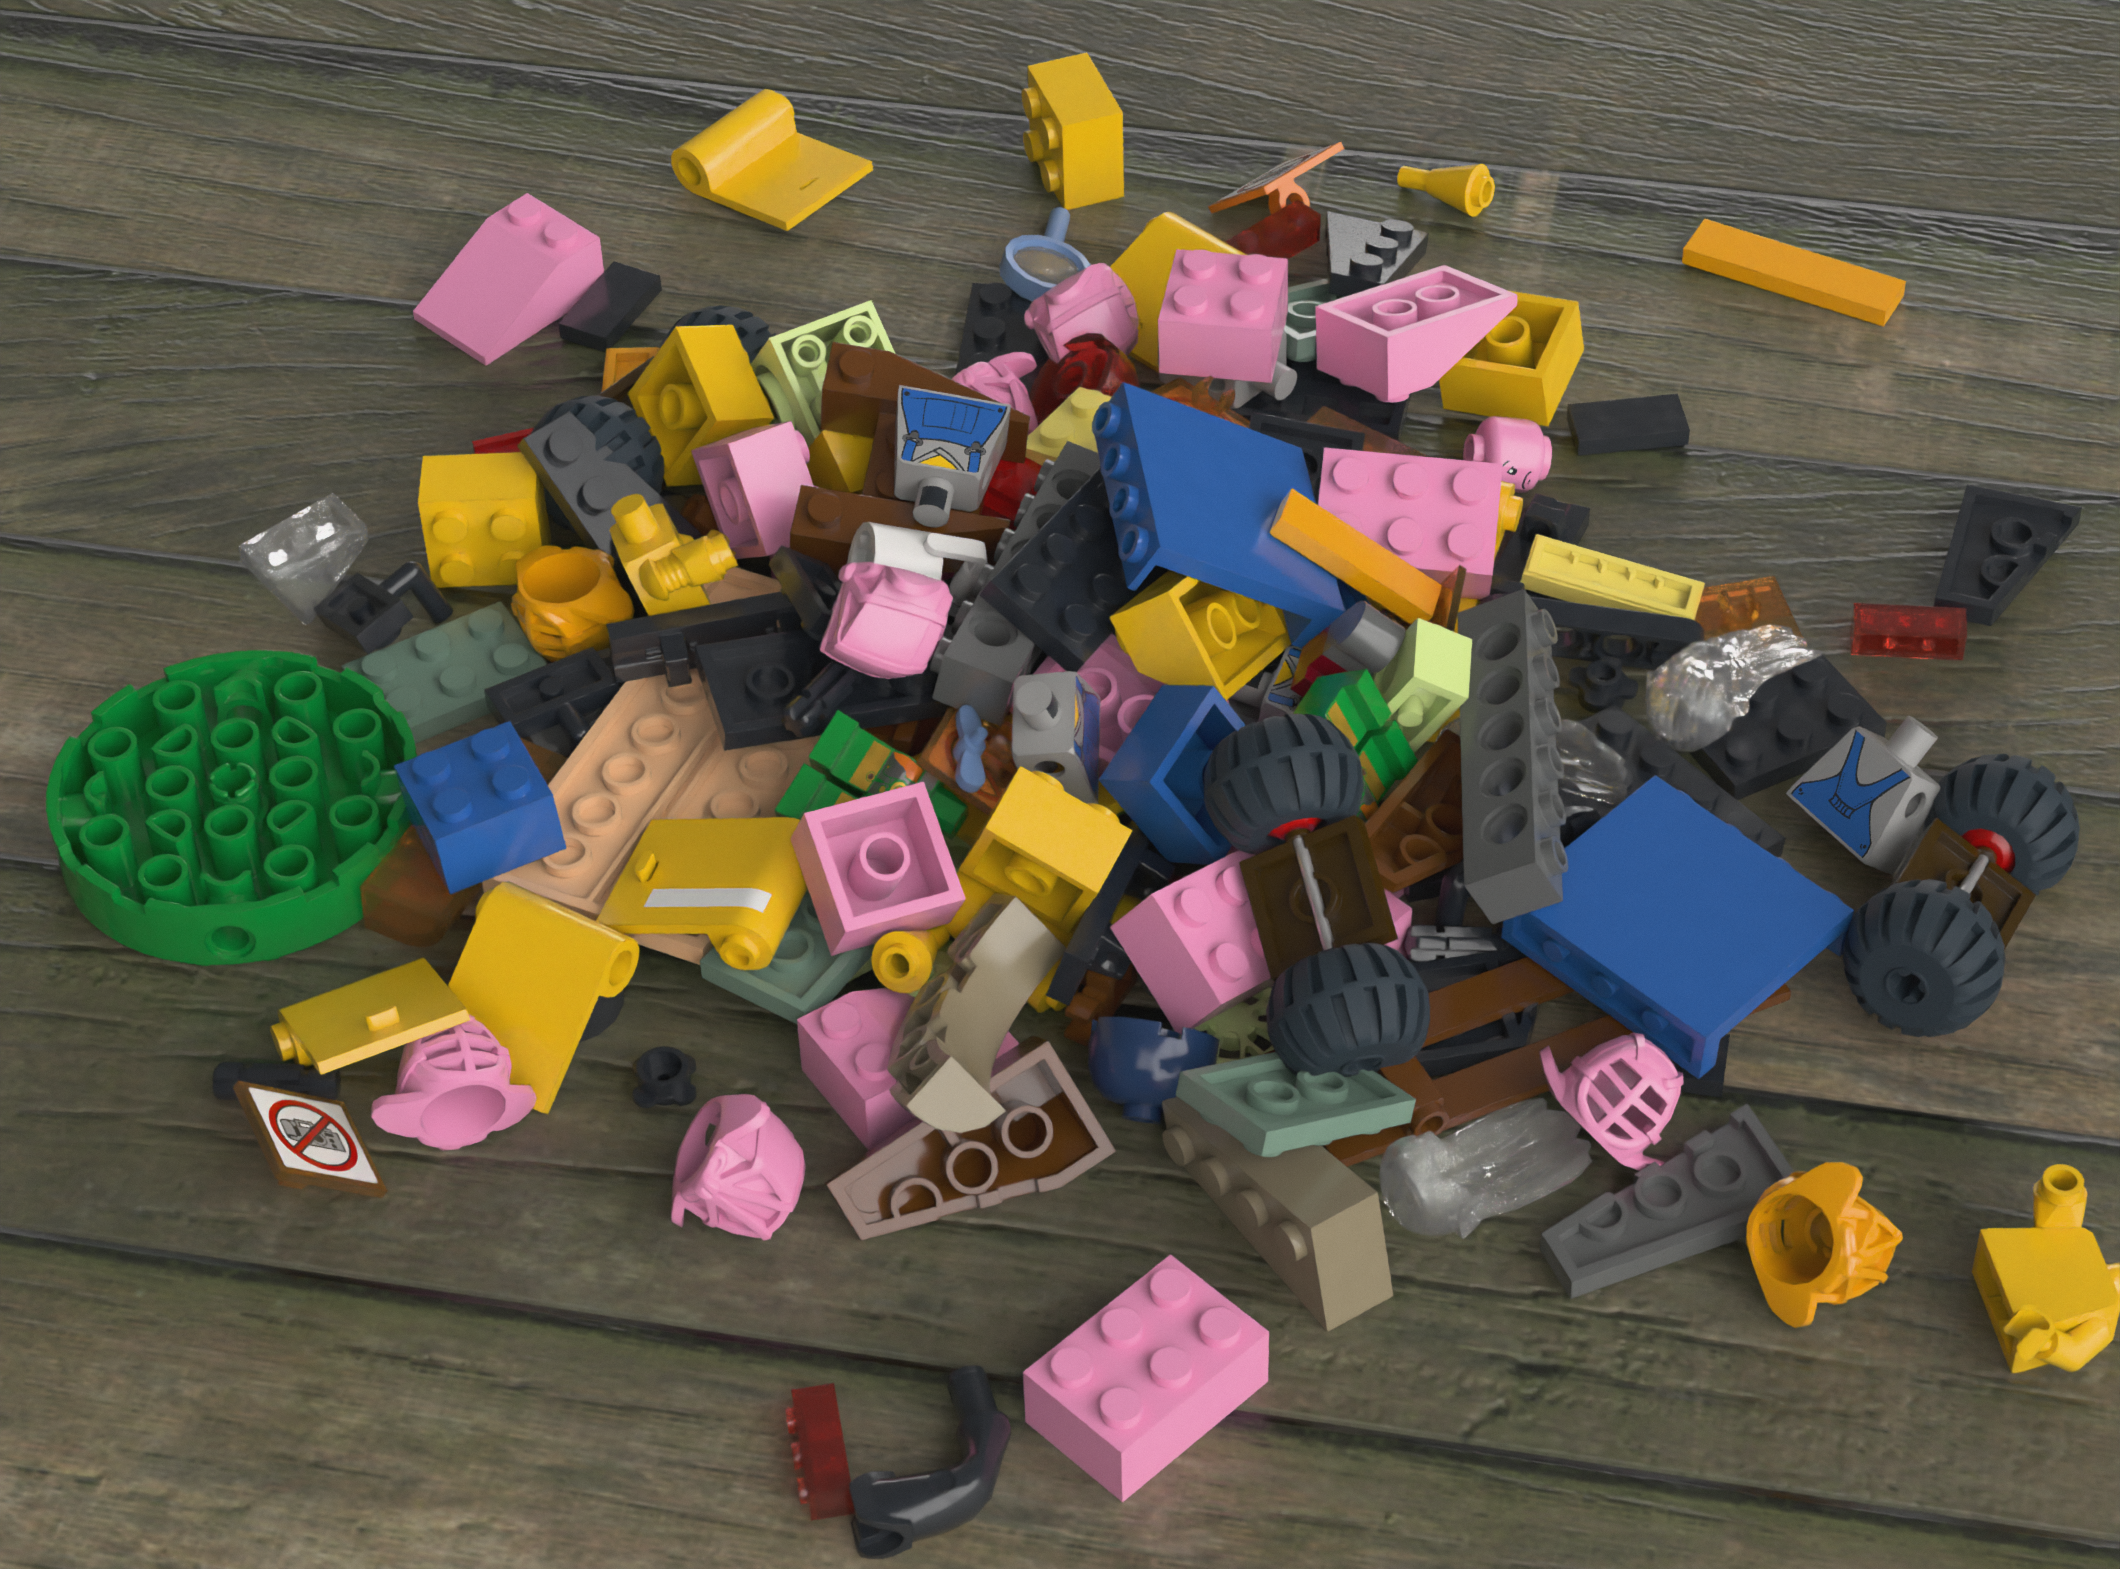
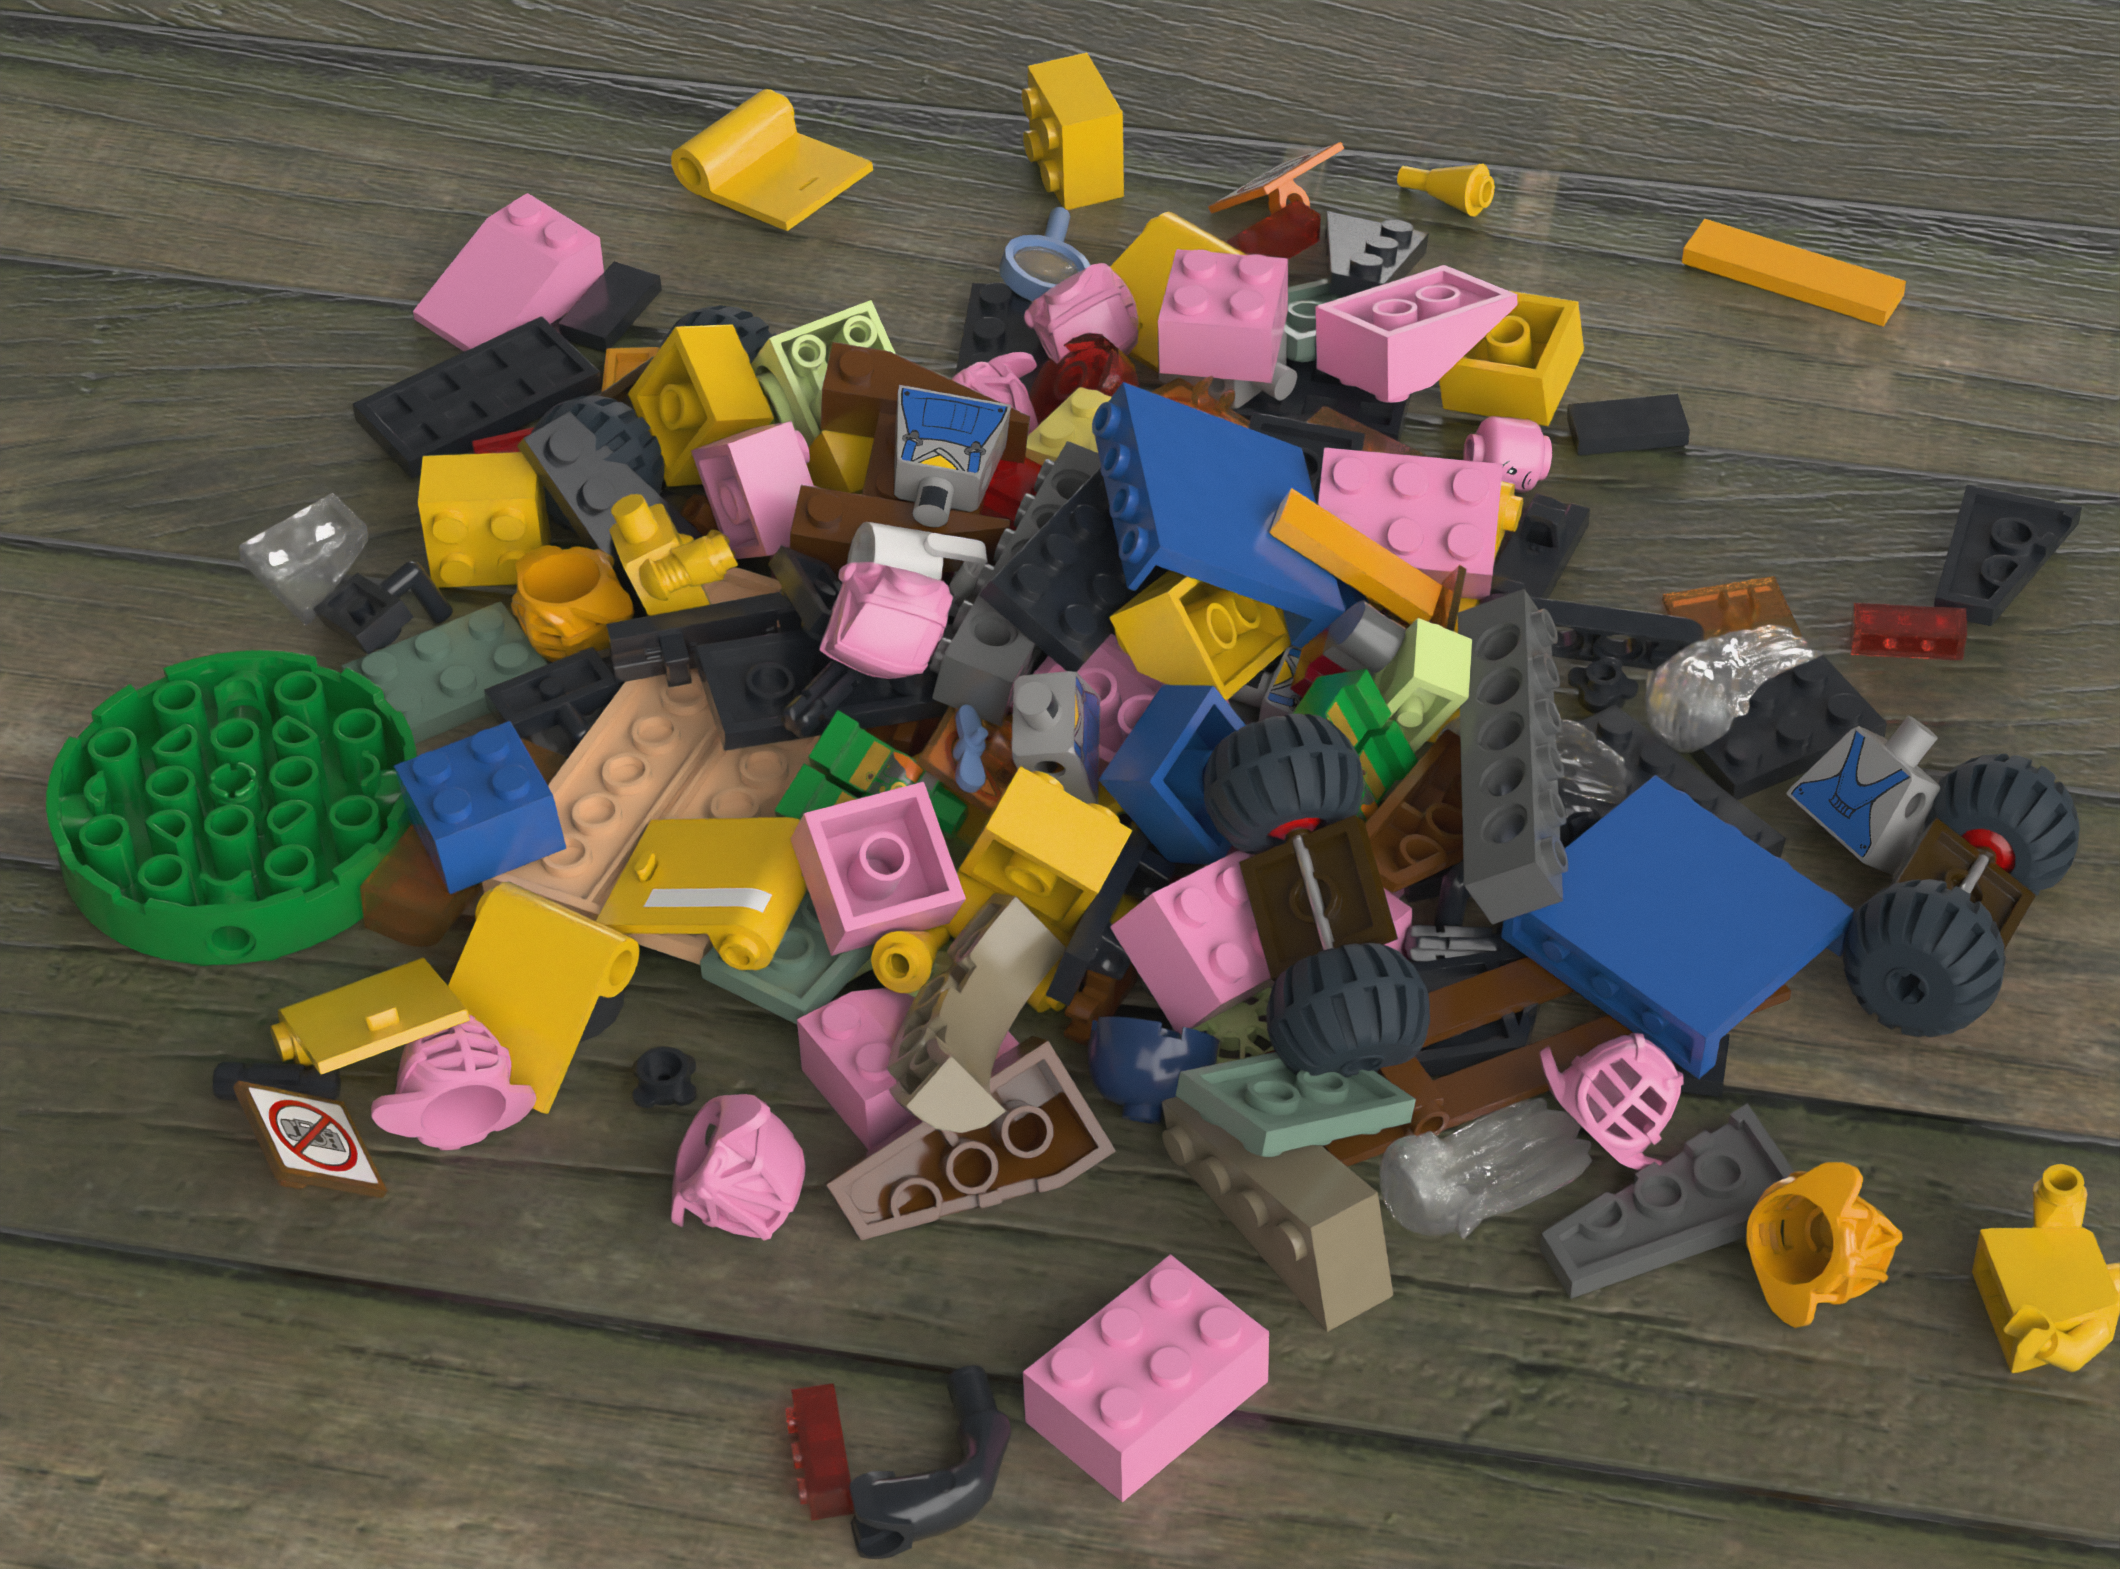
light yellow plate [1521,534,1705,620] -> none
none -> black plate [353,316,602,479]

